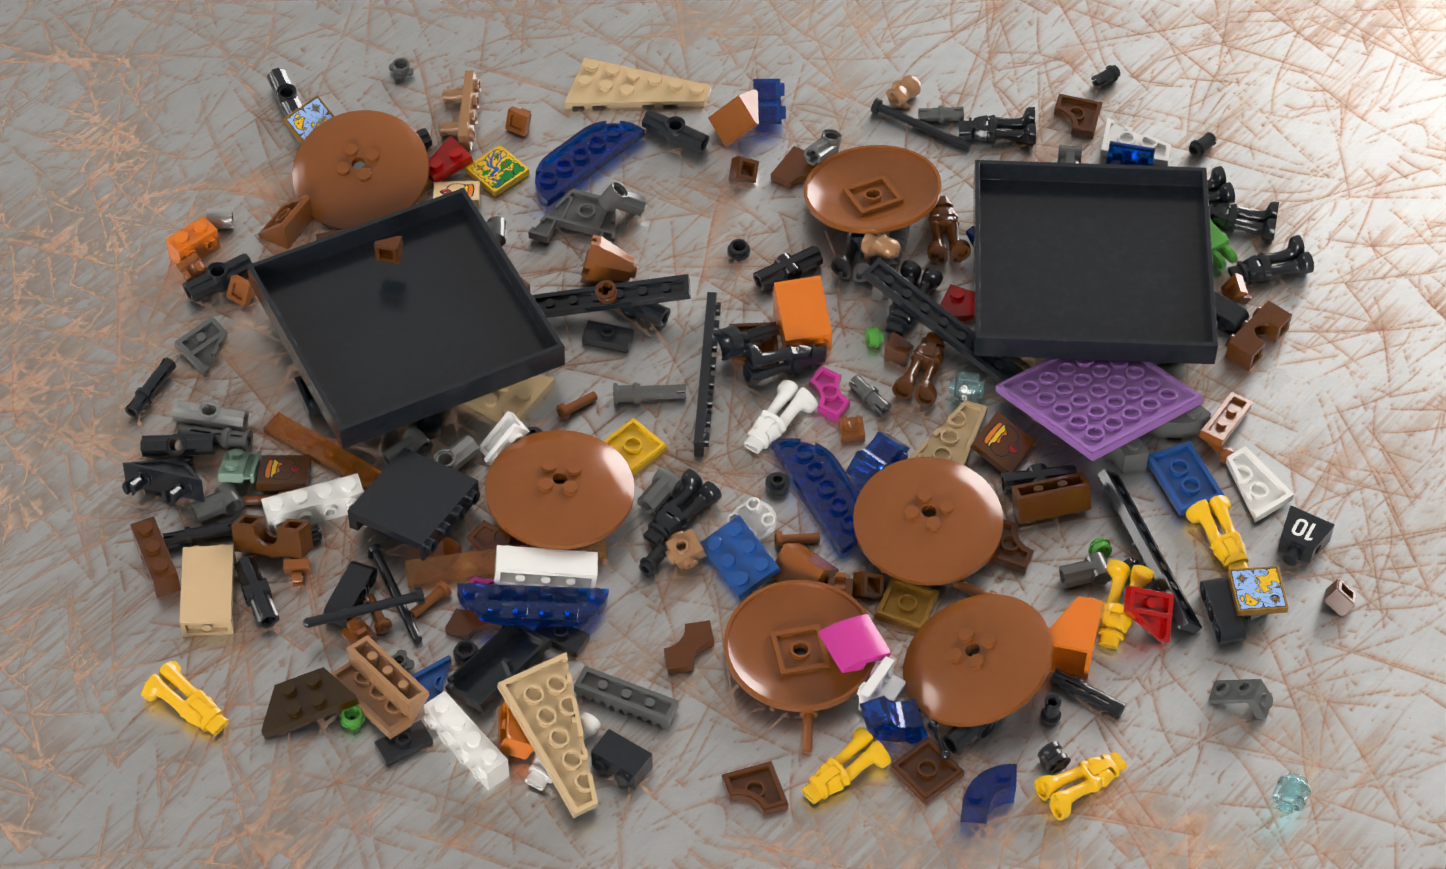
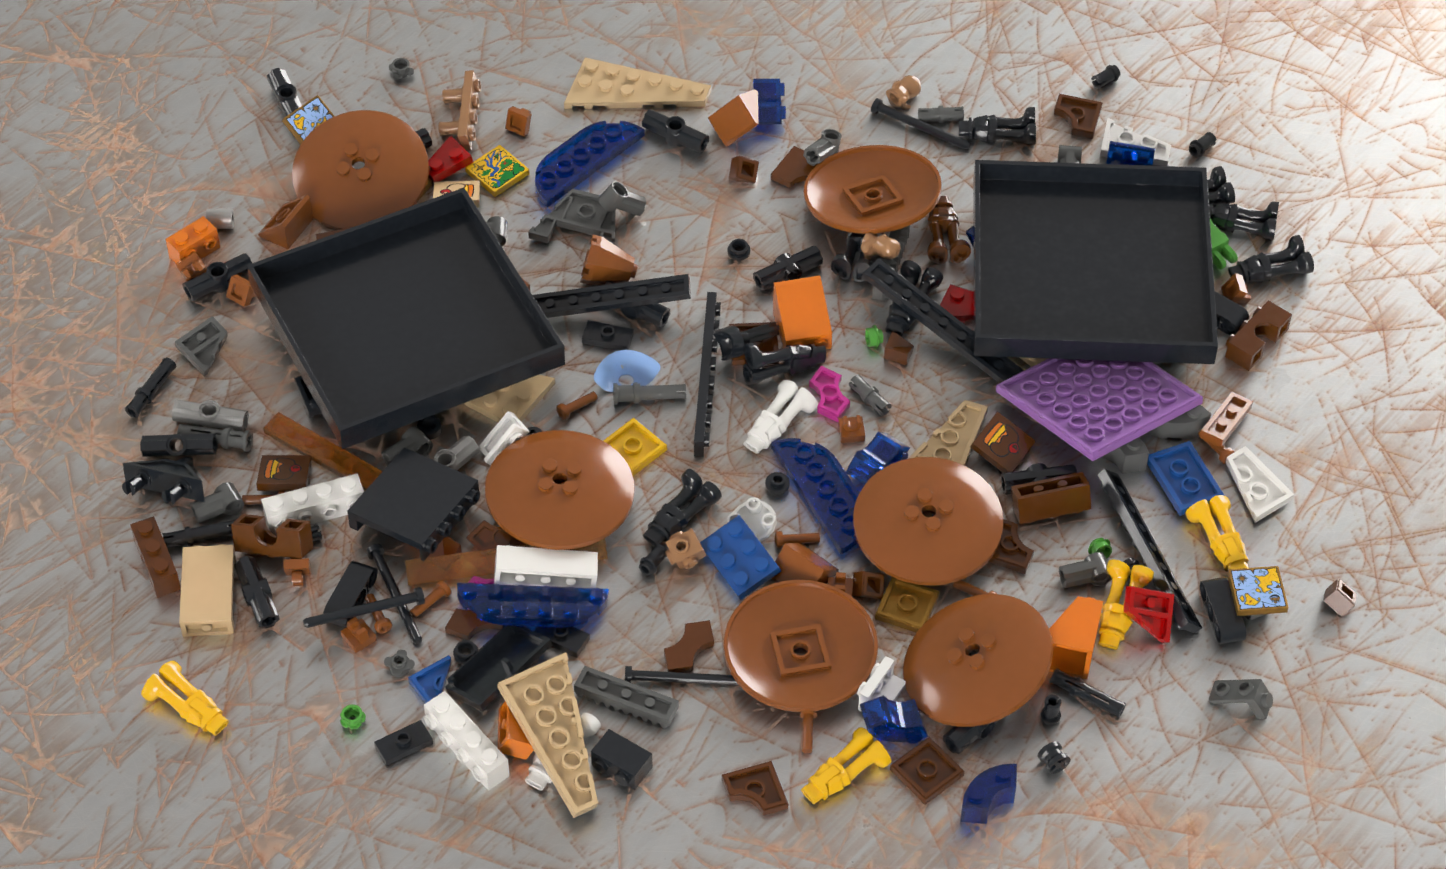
sand green plate [218,449,262,483] -> none
dark brown wing [261,667,360,739] -> none
medium nougat slope [331,635,429,739] -> none
reddish brown slope [374,236,404,264] -> none
reddish brown bush [595,280,618,304] -> none
dark grey piece [637,467,683,515] -> none
dark pink slope [819,614,891,673] -> none
reddish brown piece [892,332,945,406] -> none
black hinge [927,720,951,760] -> none
clear light blue head [949,372,985,403] -> none
yellow piece [1034,752,1127,821] -> none
clear light blue head [1272,773,1311,814] -> none
black torso [1278,505,1335,566] -> none
none -> light blue piece [594,350,661,392]
none -> black bar [625,666,739,686]

